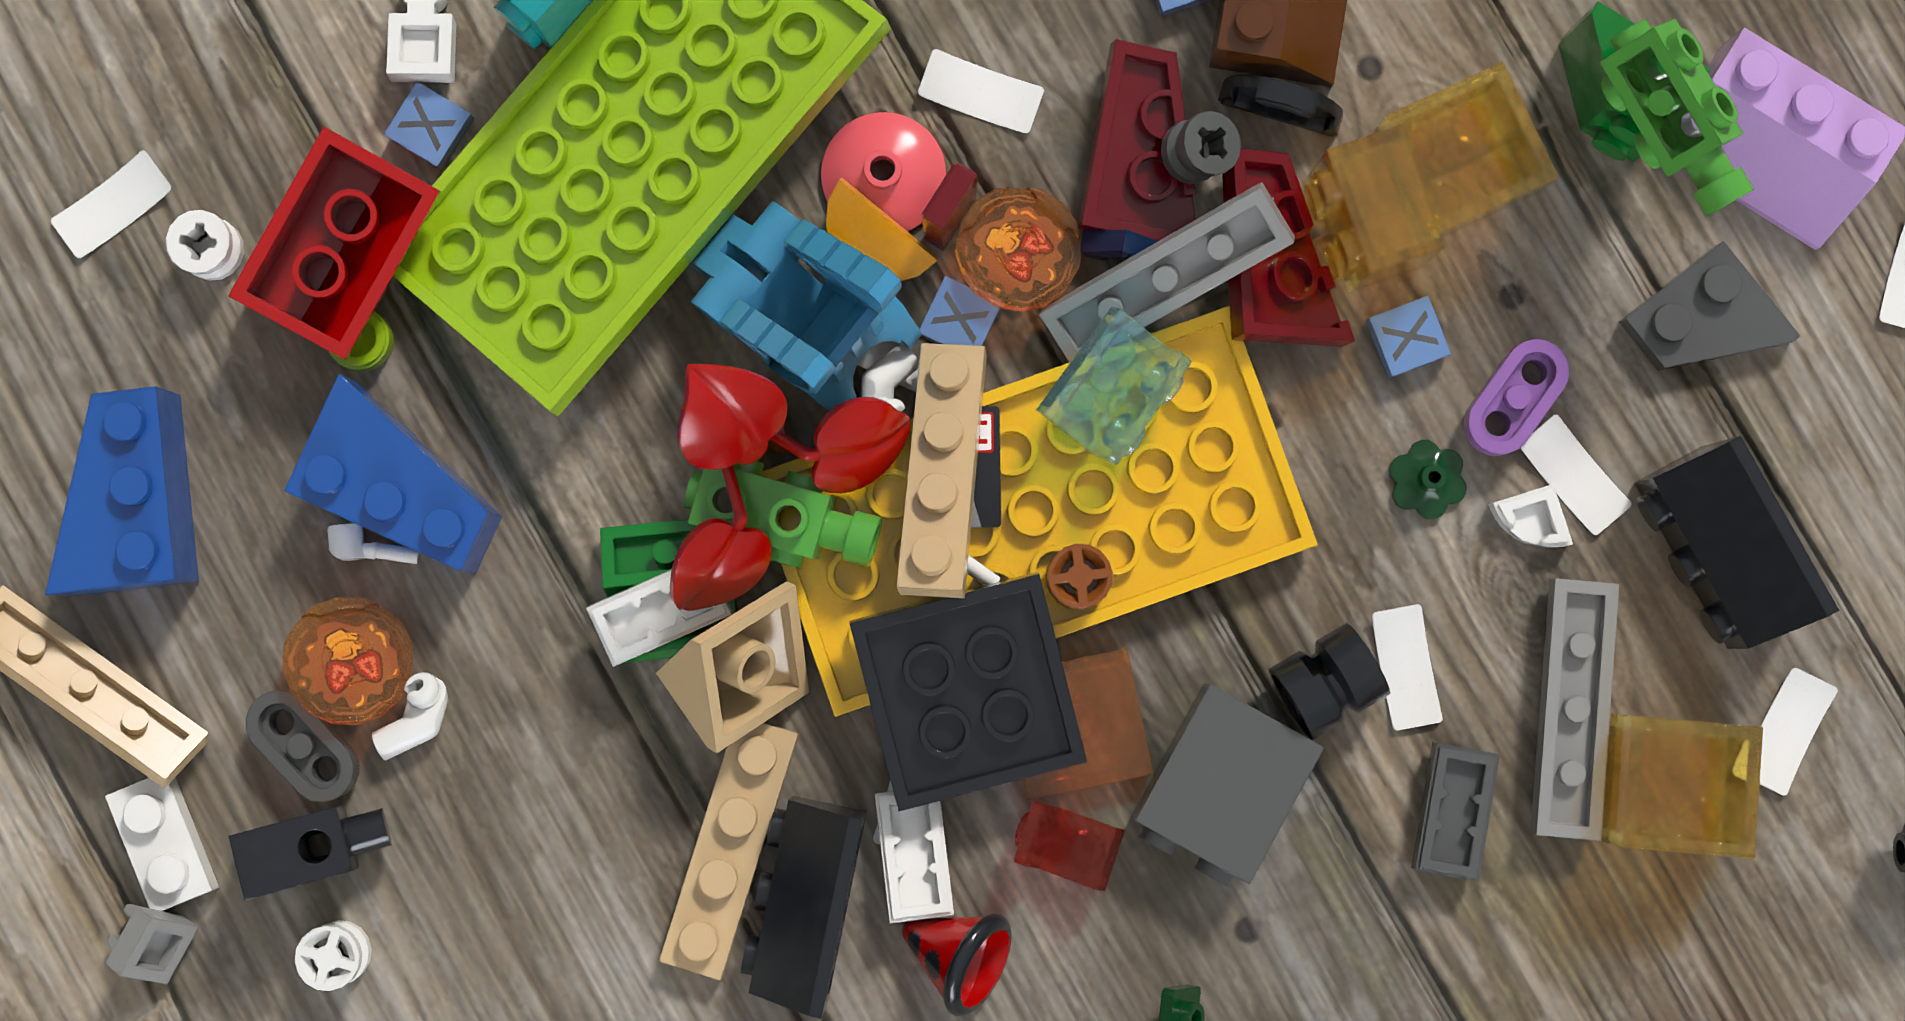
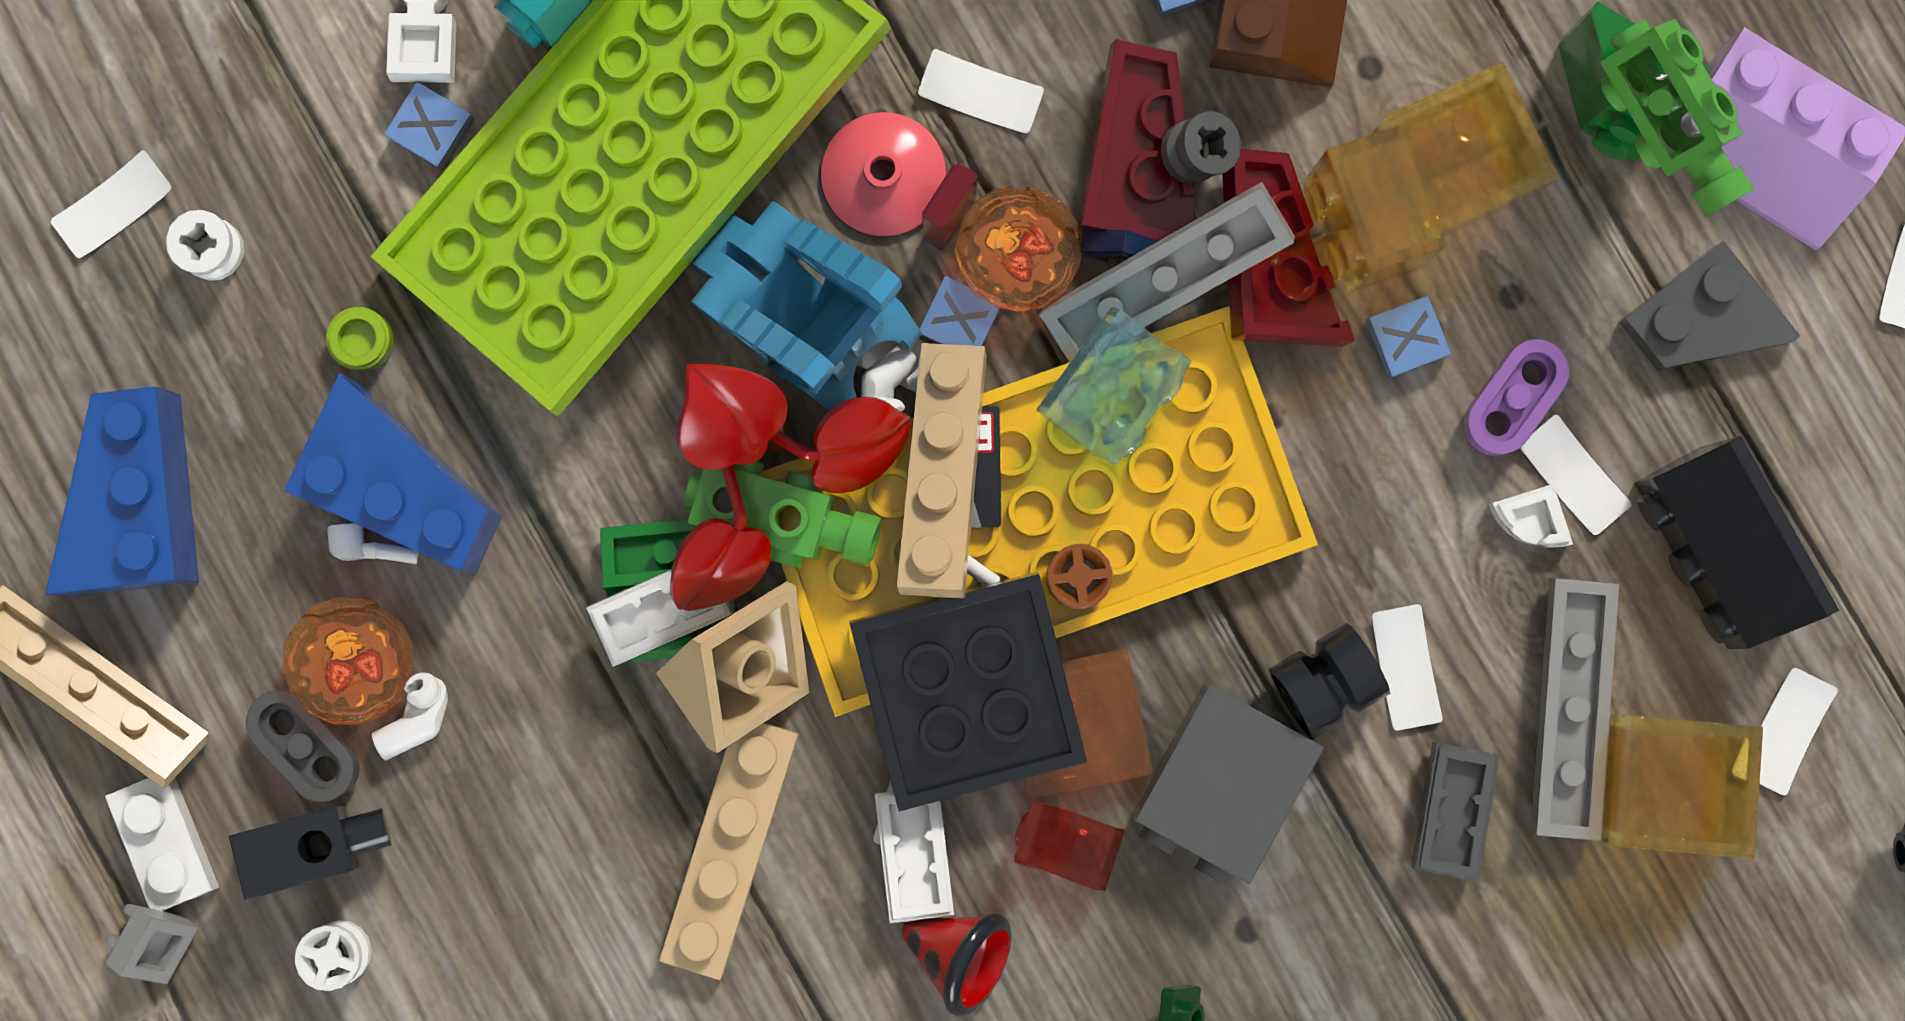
red slope [228,126,441,360] -> none
black slope [741,796,867,1019] -> none
light orange tile [826,177,939,281] -> none
black tile [1218,75,1343,137] -> none
dark green plant [1389,440,1467,519] -> none

